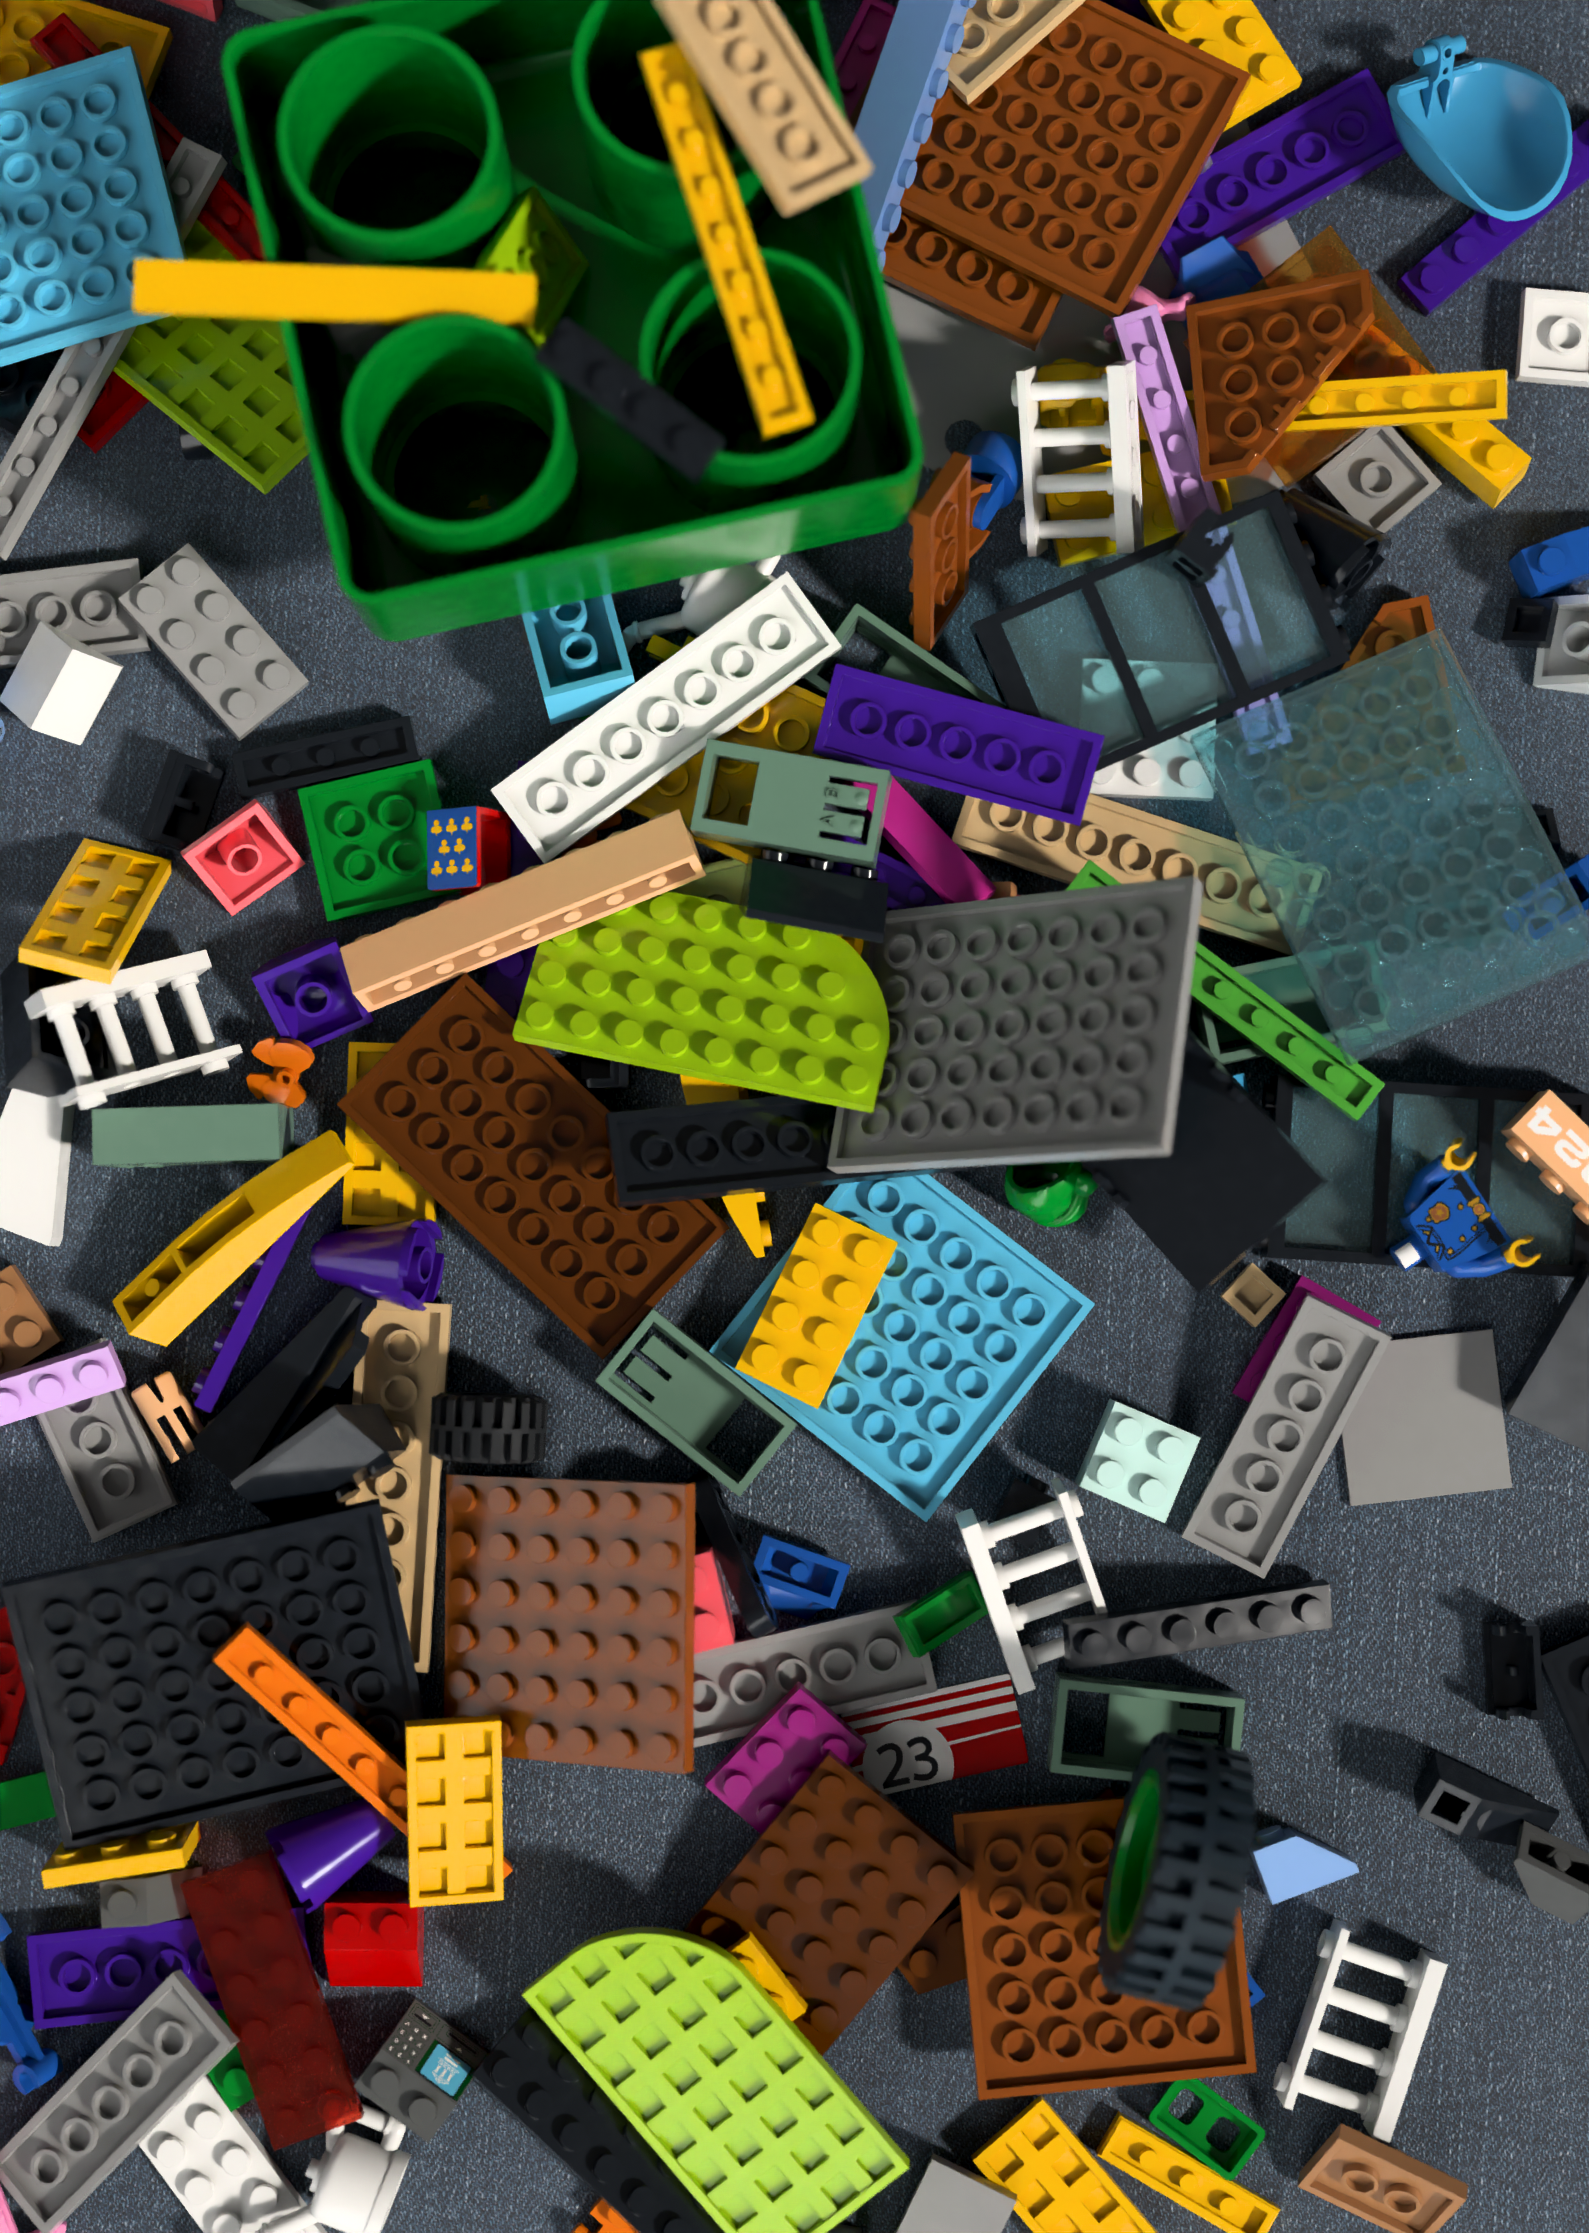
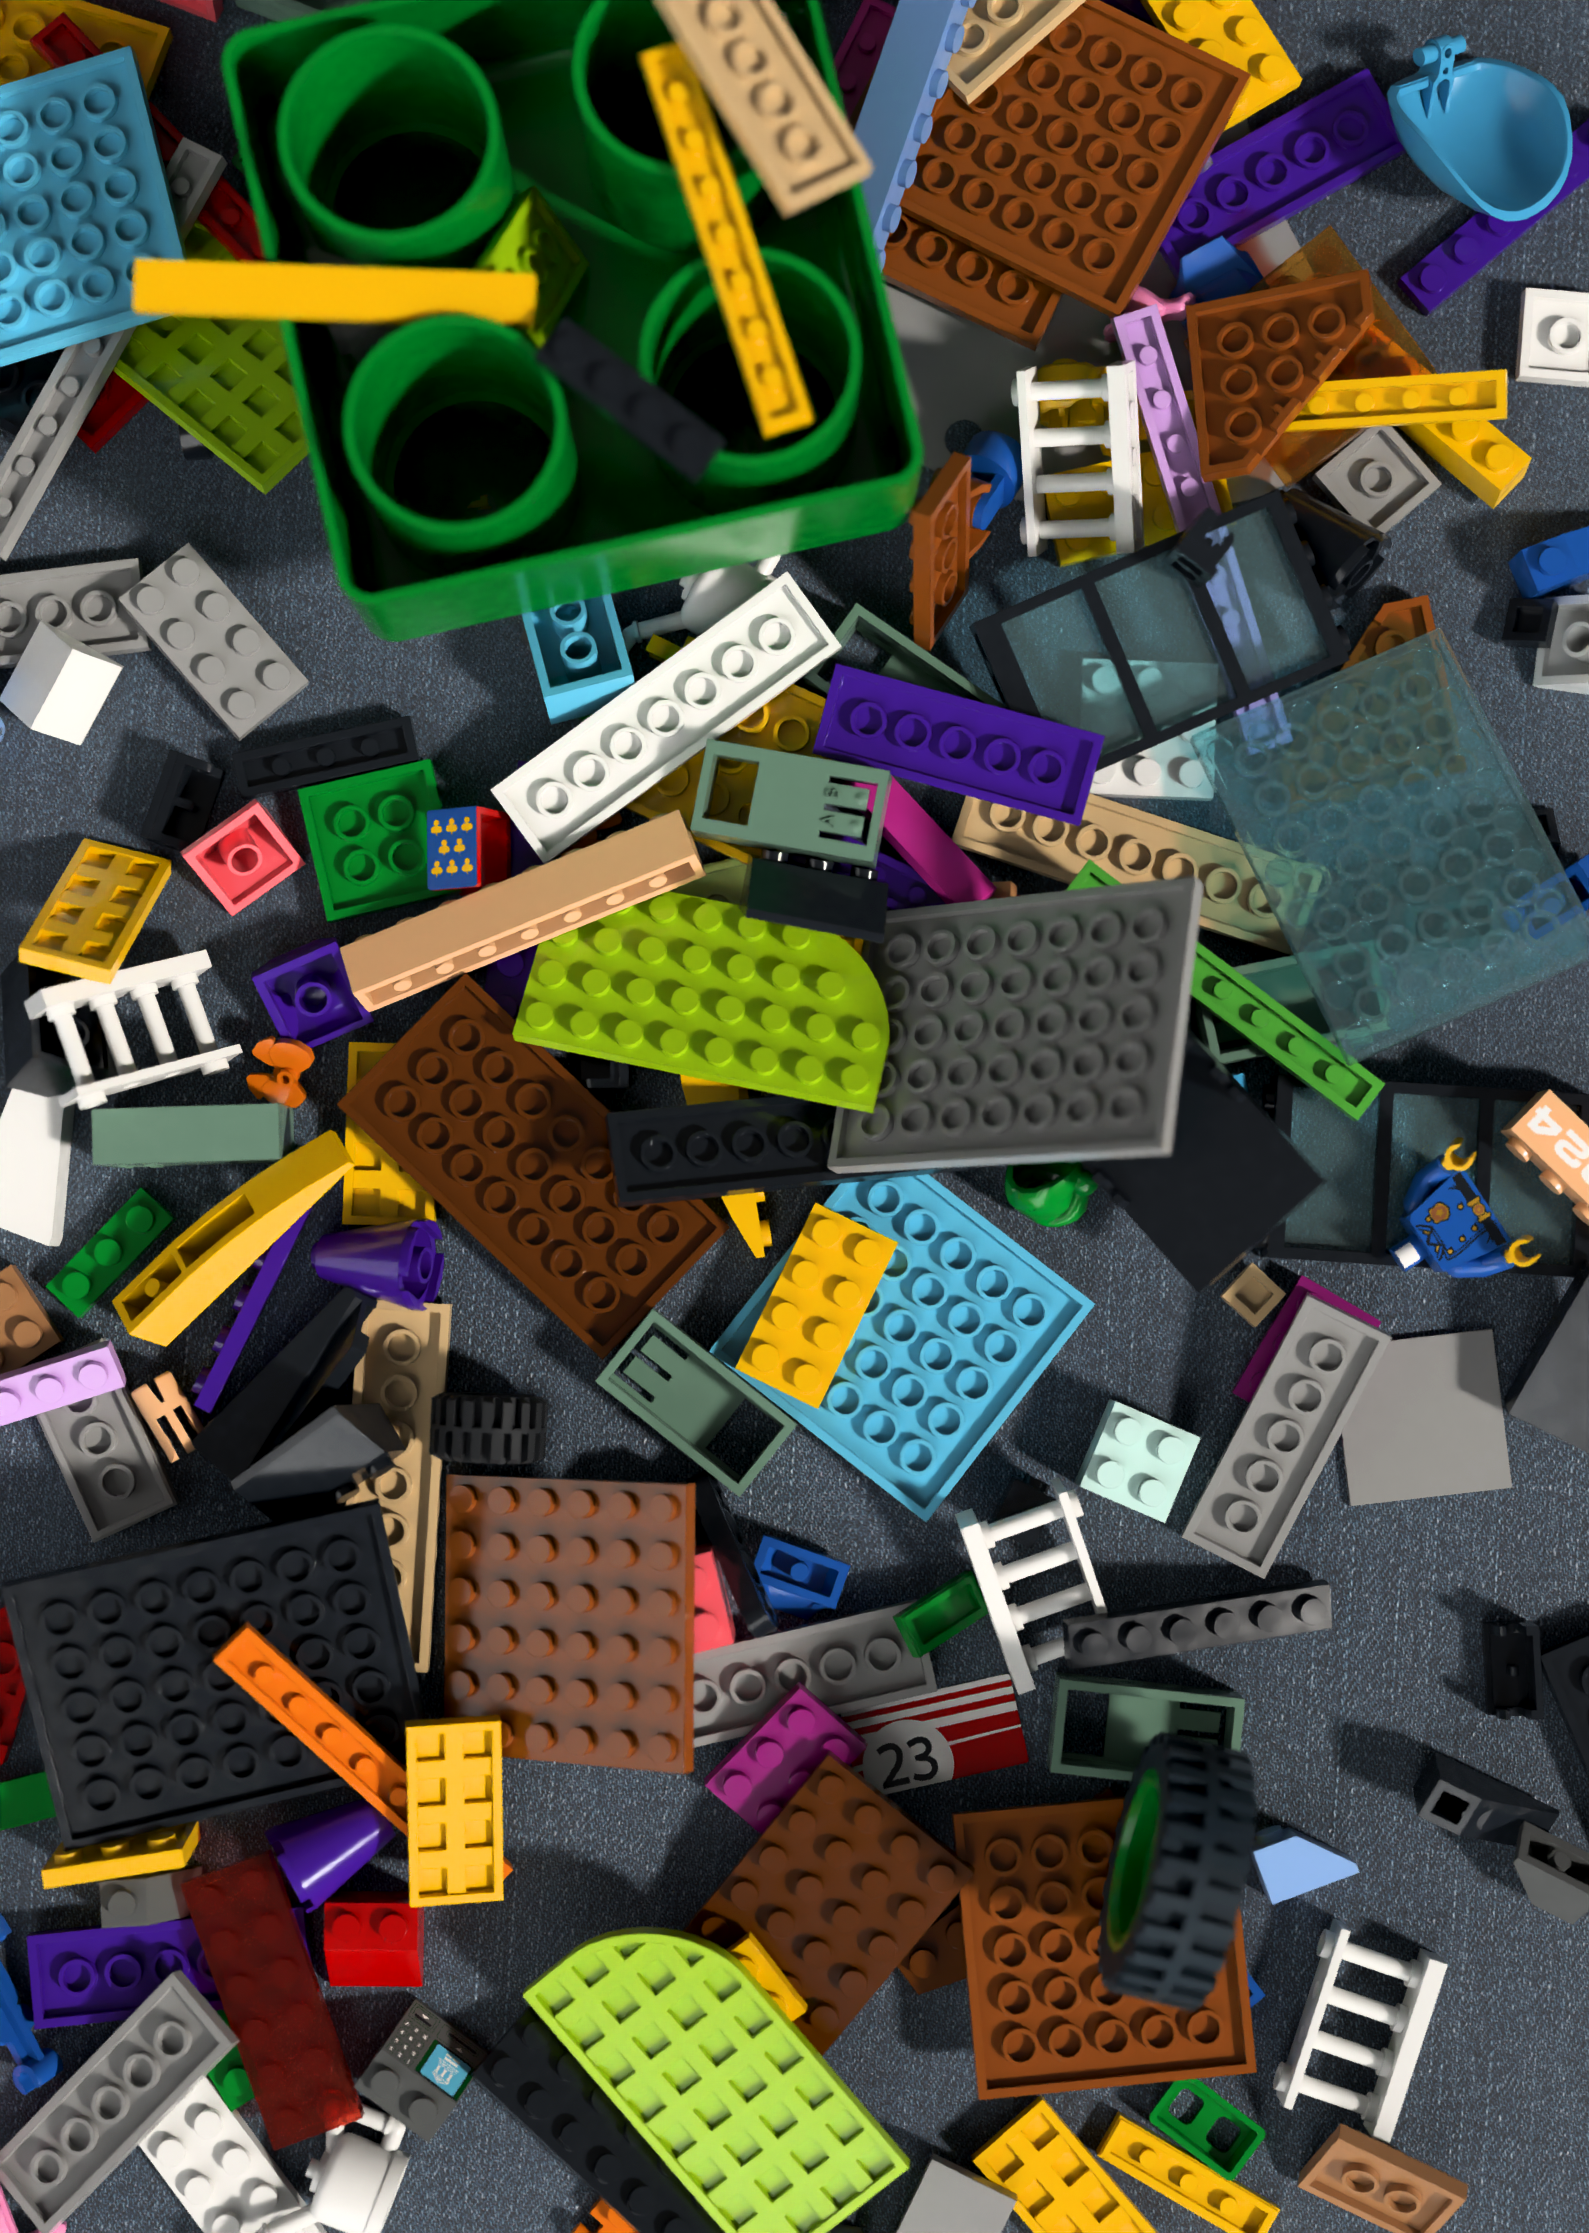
none -> green plate [45,1187,177,1318]

